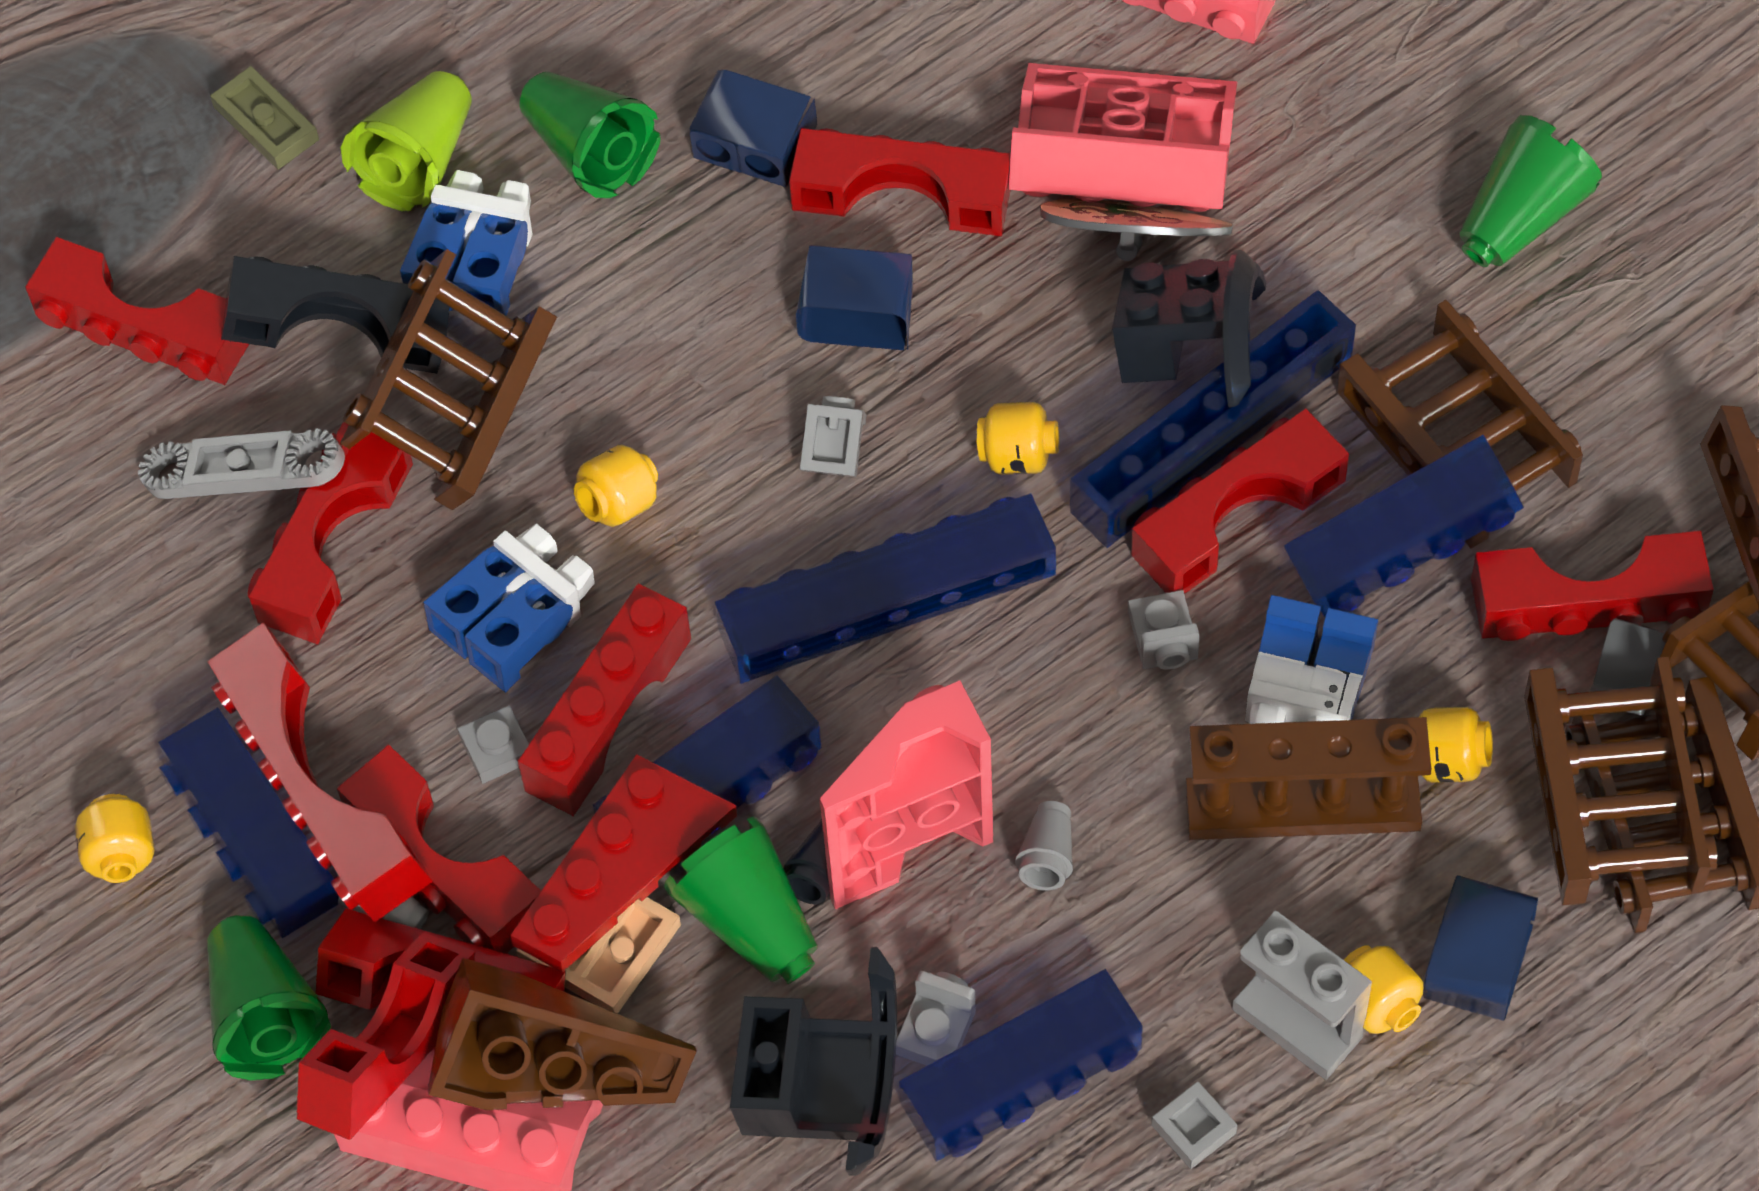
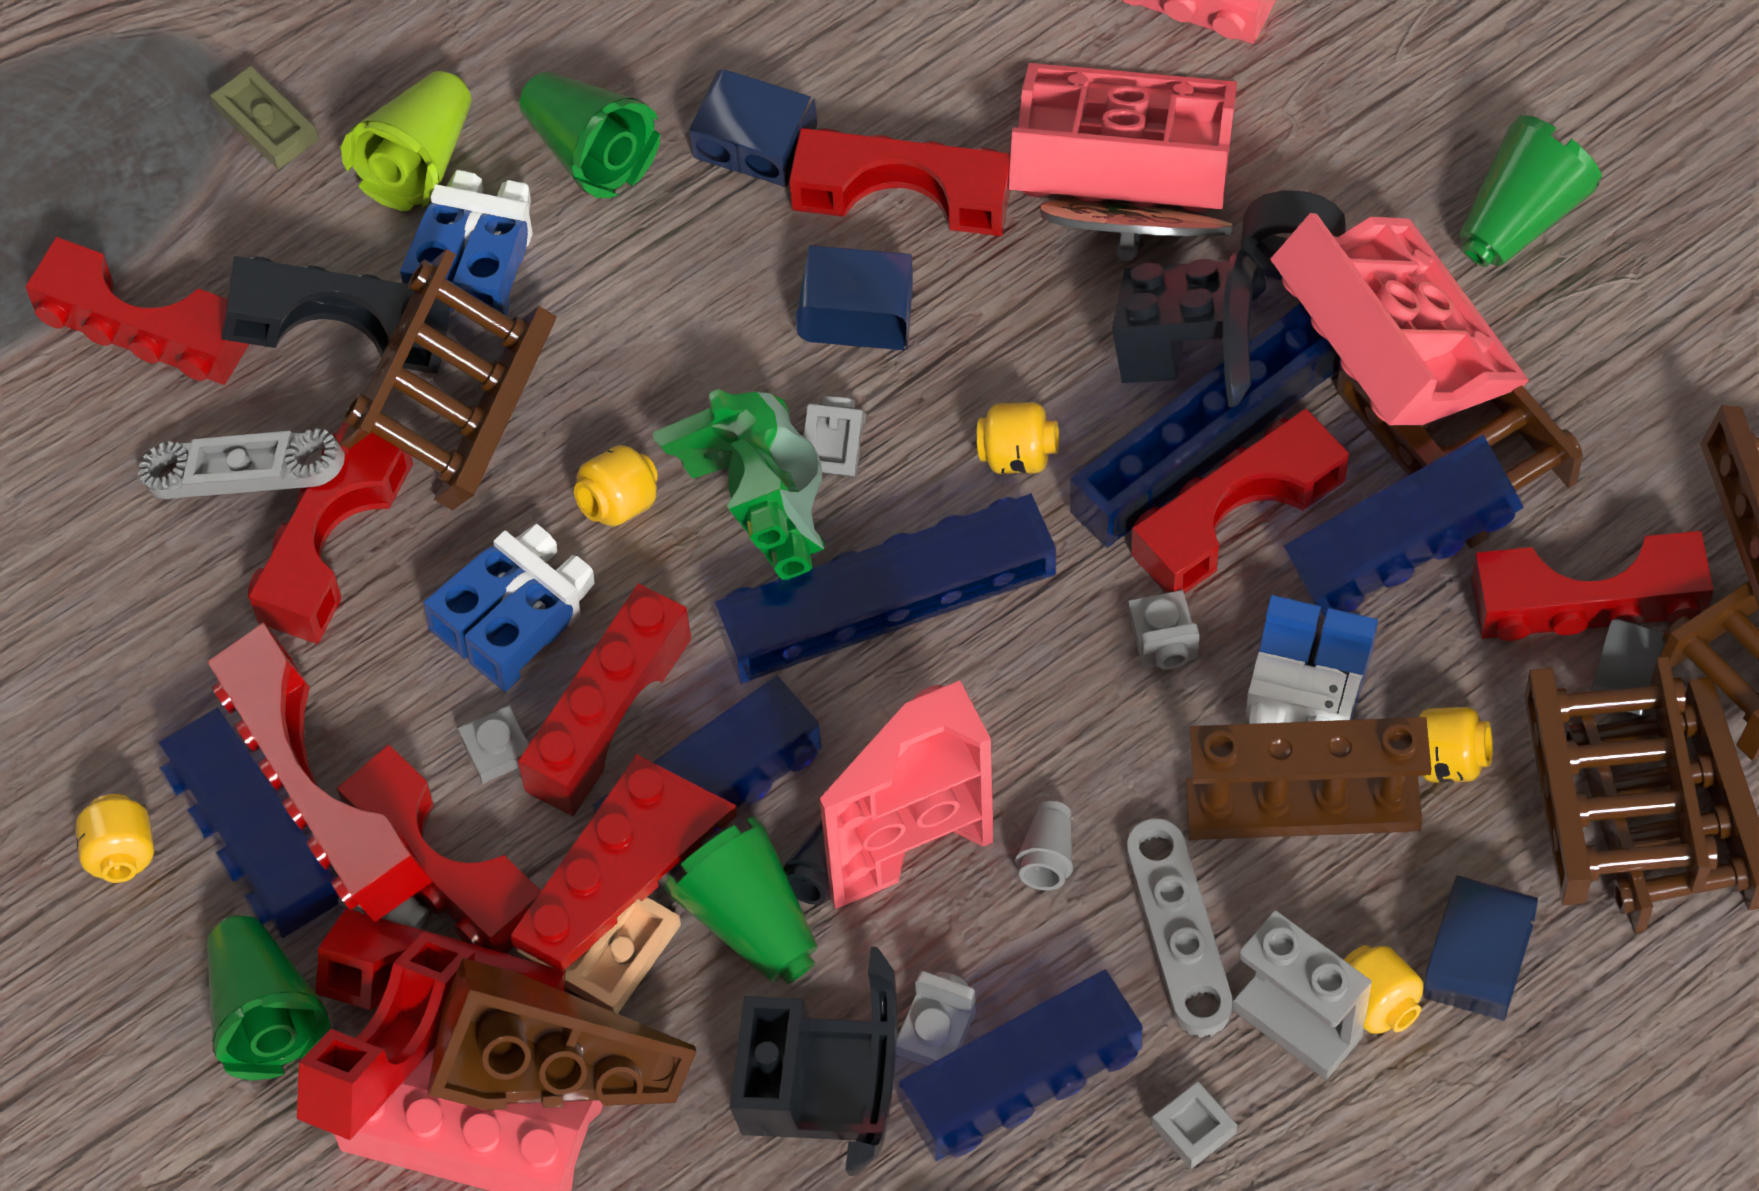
none -> green hips [653,389,825,580]
none -> light grey plate [1127,819,1233,1038]
none -> black tyre [1241,190,1346,280]
none -> coral piece [1270,213,1529,425]

